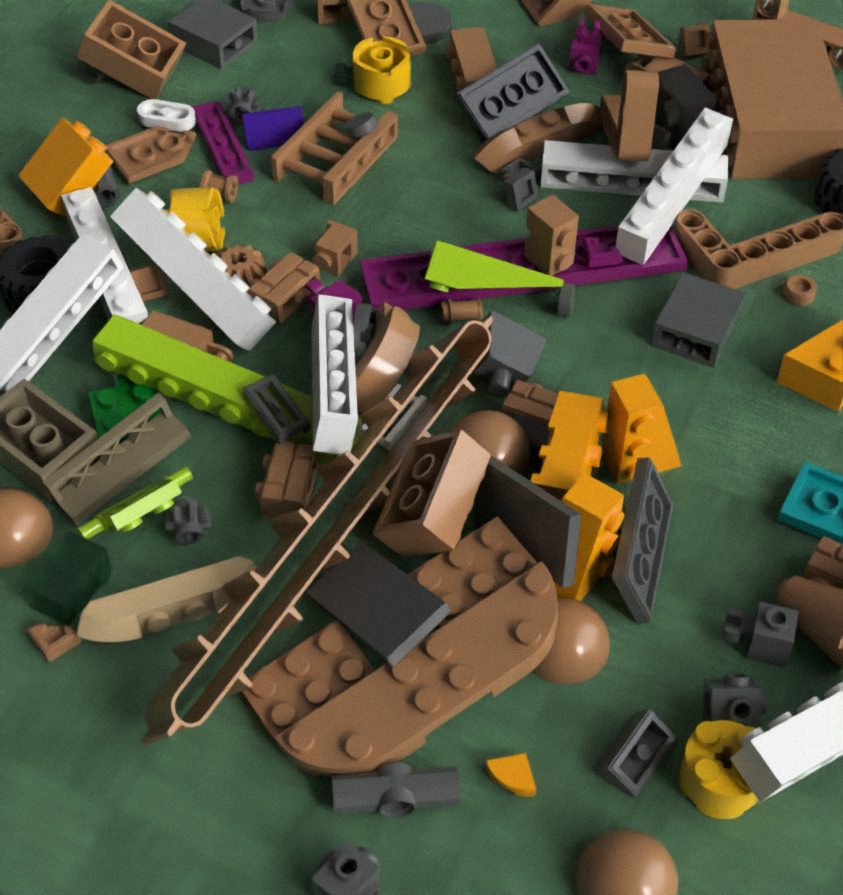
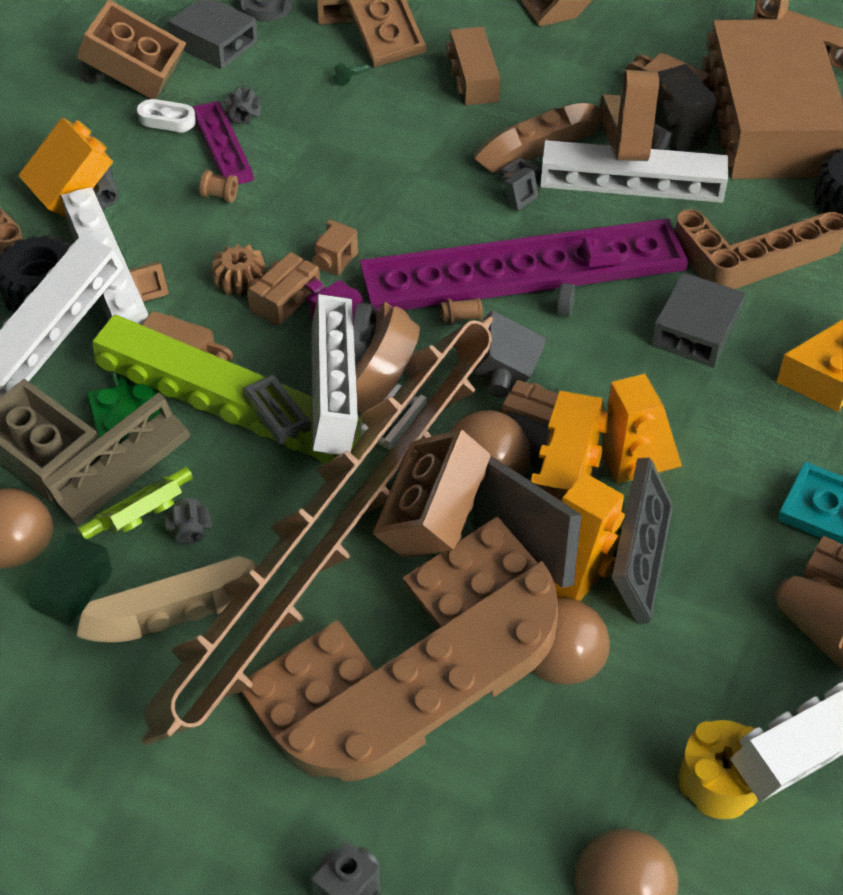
medium nougat tile [26,623,82,663] -> none
medium nougat tile [105,126,197,185] -> none
white brick [110,188,276,351] -> none
yellow brick [165,187,225,252] -> none
dark purple slope [242,106,304,151] -> none
medium nougat brick [255,441,318,521] -> none
medium nougat fence [270,91,398,206] -> none
dark grey tile [306,541,451,667] -> none
dark grey piece [332,762,461,818] -> none
dark grey tile [346,112,377,138] -> none
yellow brick [353,36,411,104] -> none
dark grey tile [409,2,452,43] -> none
lime wedge [424,240,564,293] -> none
tile [453,43,570,143] -> none
light orange tile [486,753,537,797] -> none
medium nougat brick [524,194,579,276] -> none
magenta brick [568,19,604,75] -> none
medium nougat tile [583,4,676,58] -> none
dark grey slope [593,709,677,798] -> none
white brick [616,108,733,265] -> none
medium nougat tile [678,23,710,56] -> none
dark grey brick [703,672,767,728] -> none
dark grey brick [722,602,799,668] -> none
medium nougat tile [783,275,817,306] -> none

